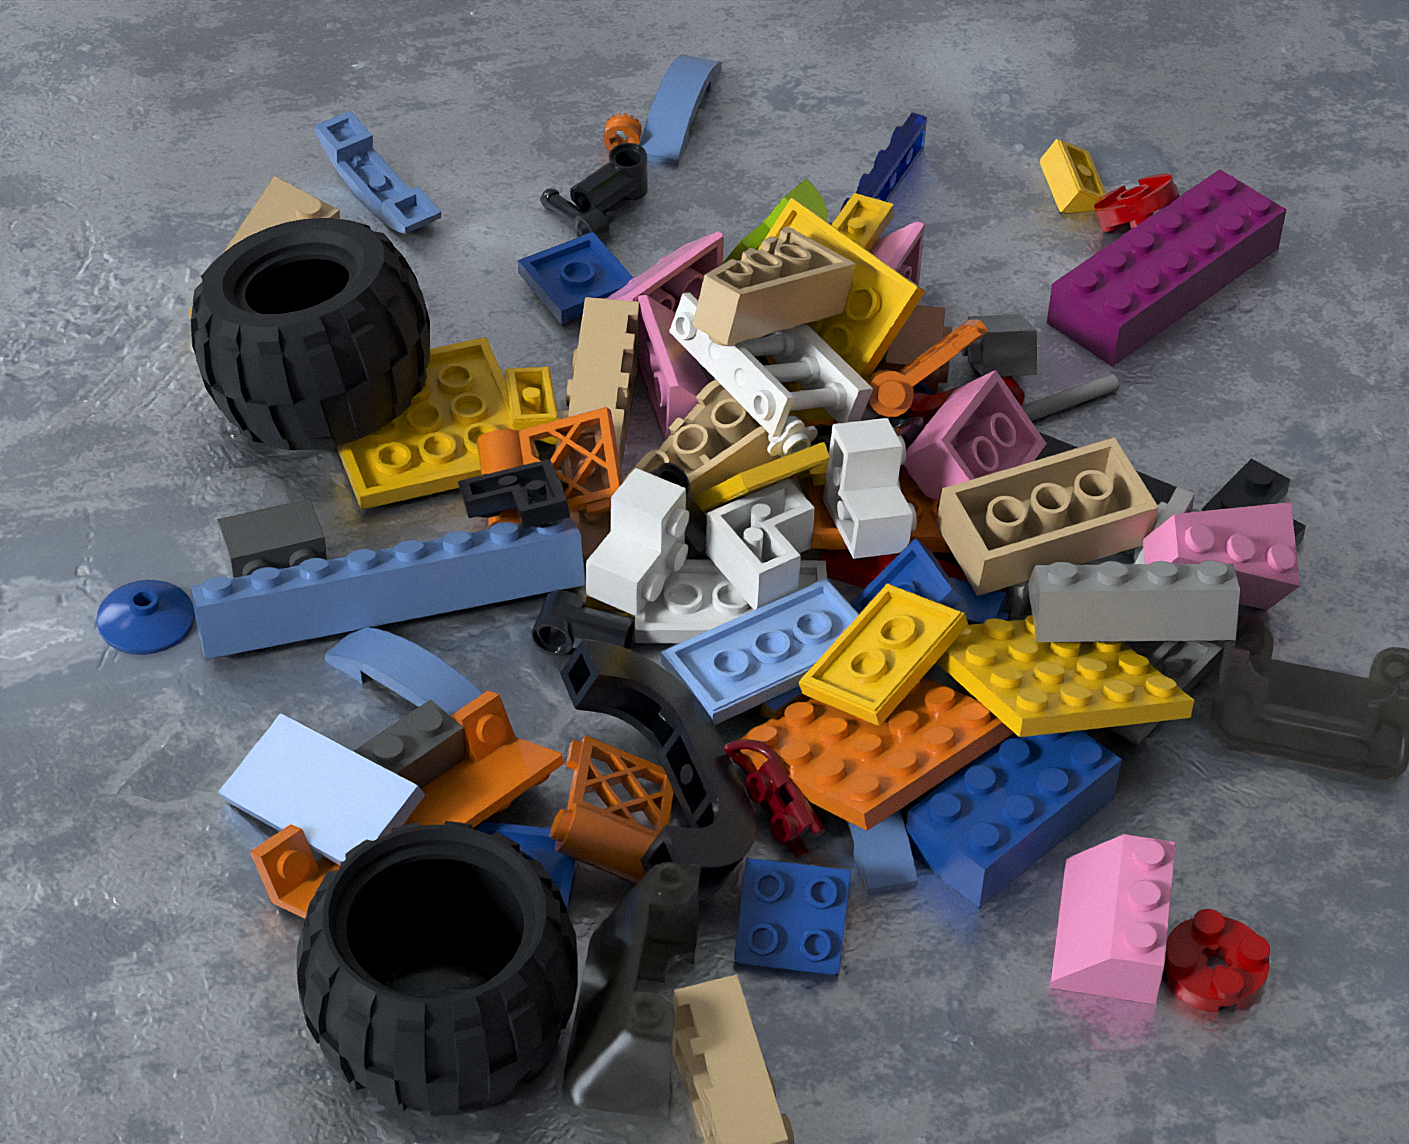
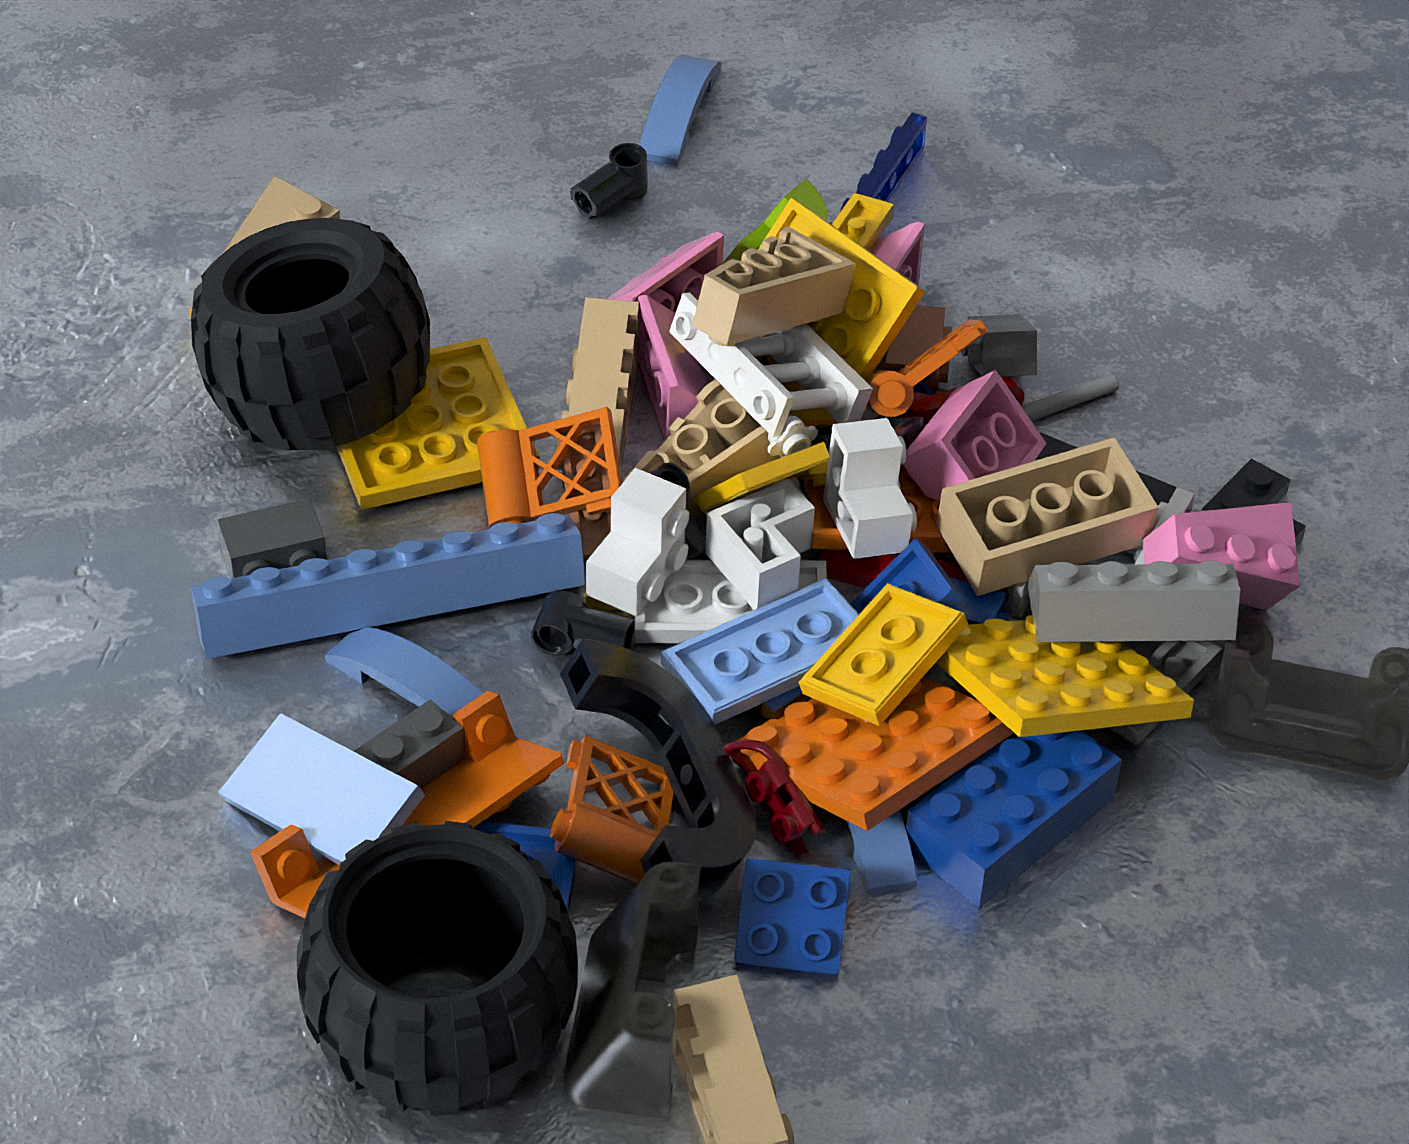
blue dish [97,580,195,655] -> none
medium blue slope [315,110,442,234] -> none
black plate [458,459,570,529] -> none
yellow slope [505,366,559,445] -> none
blue plate [518,232,634,324] -> none
black piece [540,188,616,240] -> none
orange bush [603,113,642,151] -> none
yellow slope [1040,139,1107,213] -> none
magenta brick [1047,169,1287,367] -> none
bright pink slope [1050,834,1176,1005] -> none
red plate [1094,173,1180,232] -> none
red plate [1164,909,1270,1012] -> none

